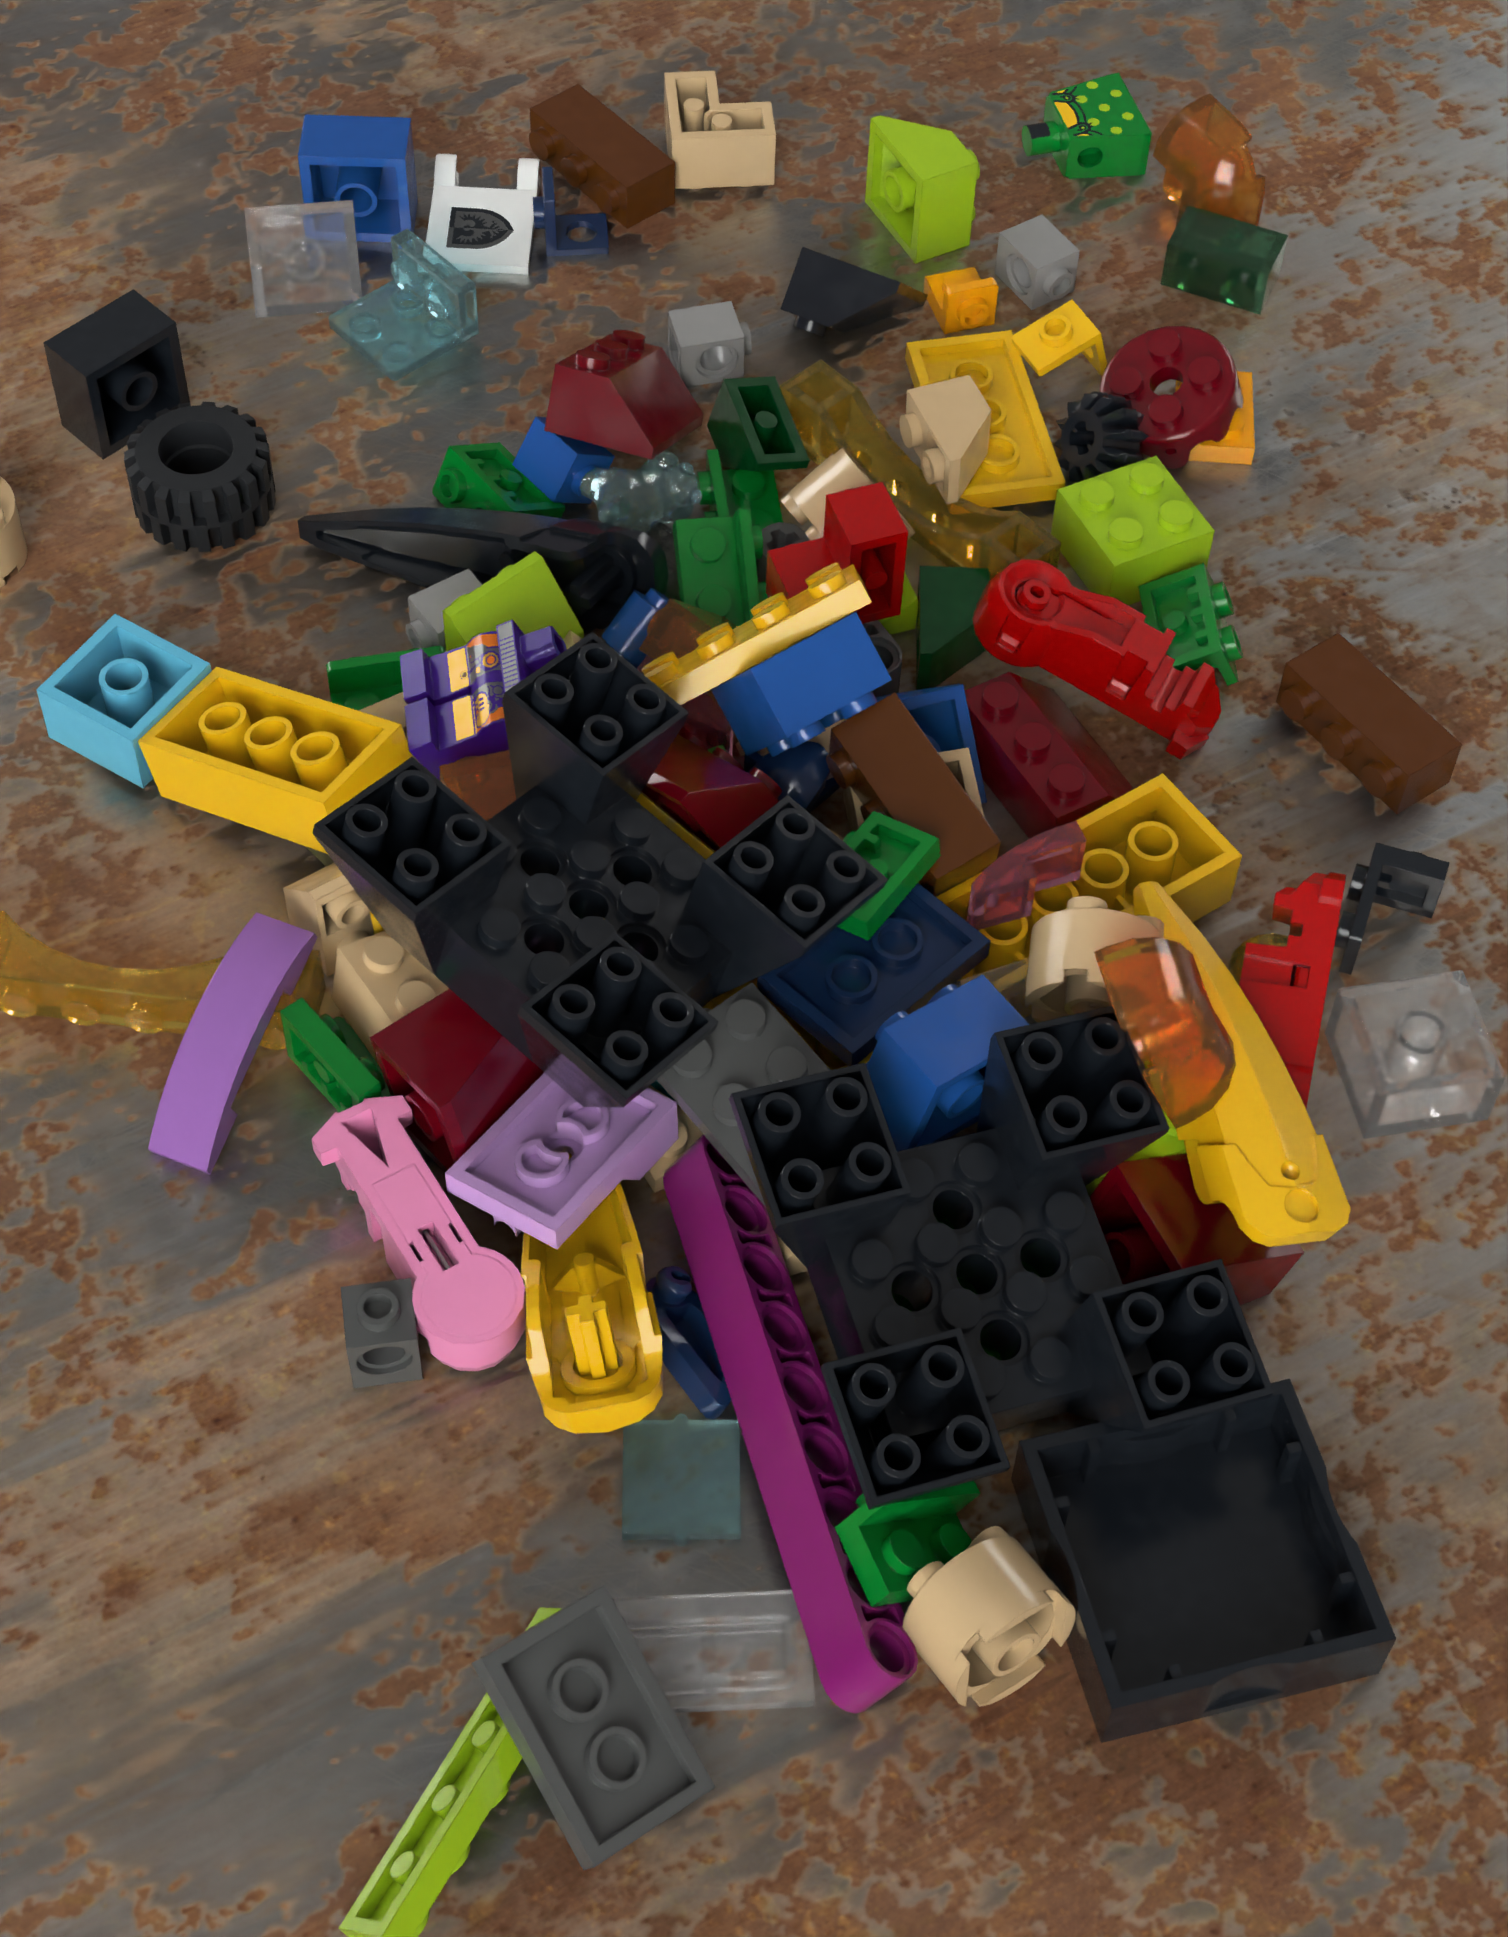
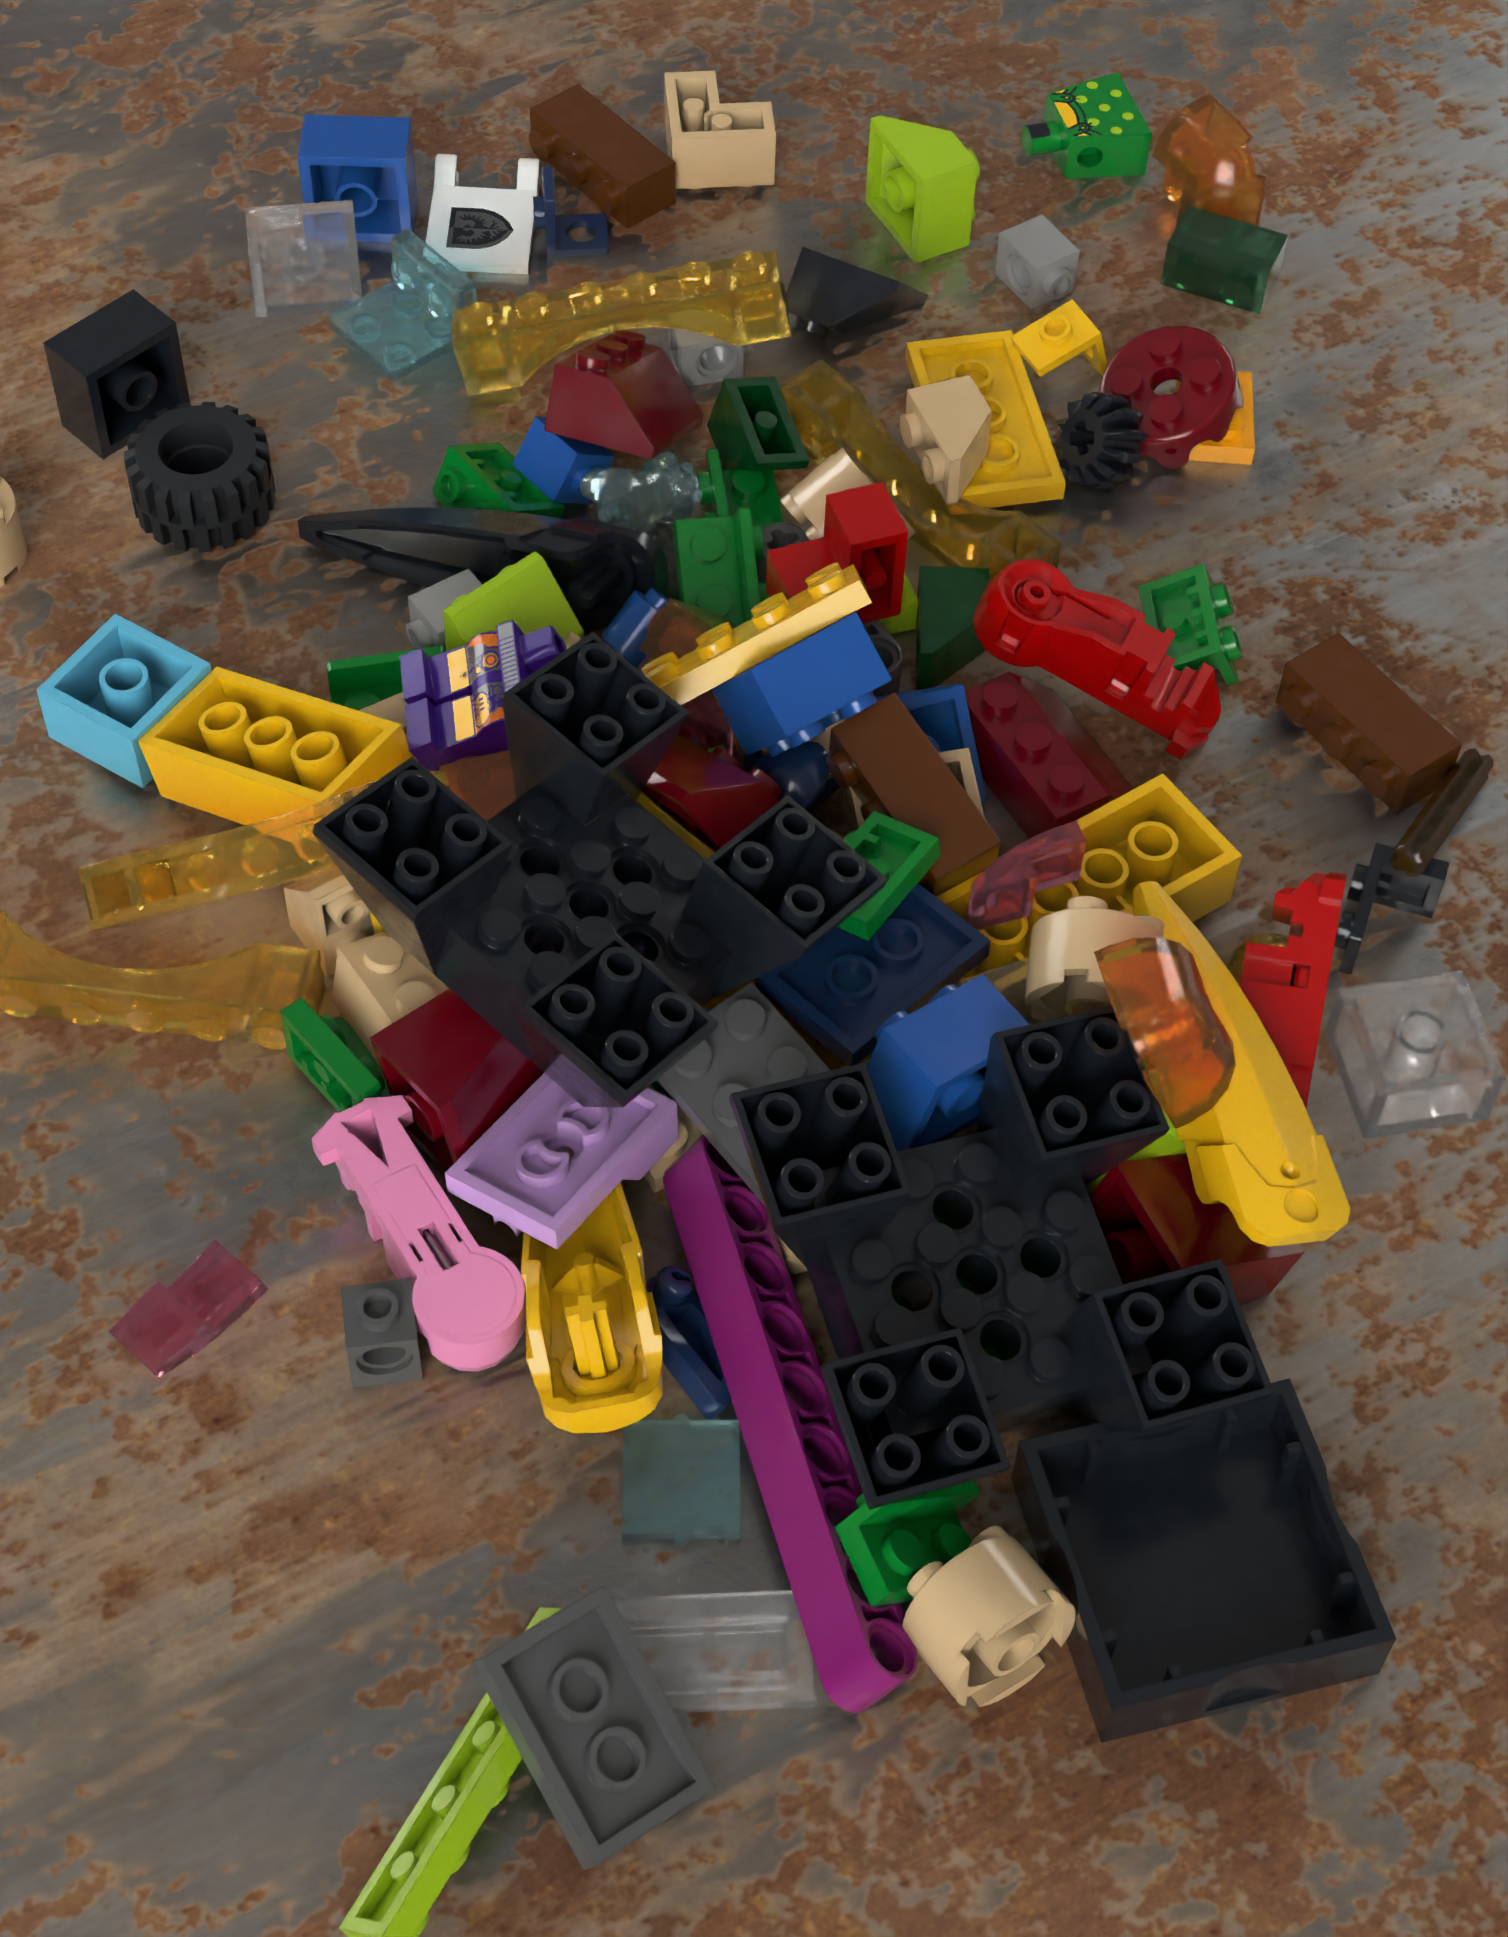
medium lavender slope [148,912,318,1175] -> none
light orange bracket [923,267,999,334] -> none
lime brick [1050,456,1215,606] -> none
none -> clear yellow arch [78,770,450,931]
none -> clear pink slope [109,1239,269,1378]
none -> clear yellow arch [452,250,791,396]
none -> dark brown axle [1390,748,1494,877]

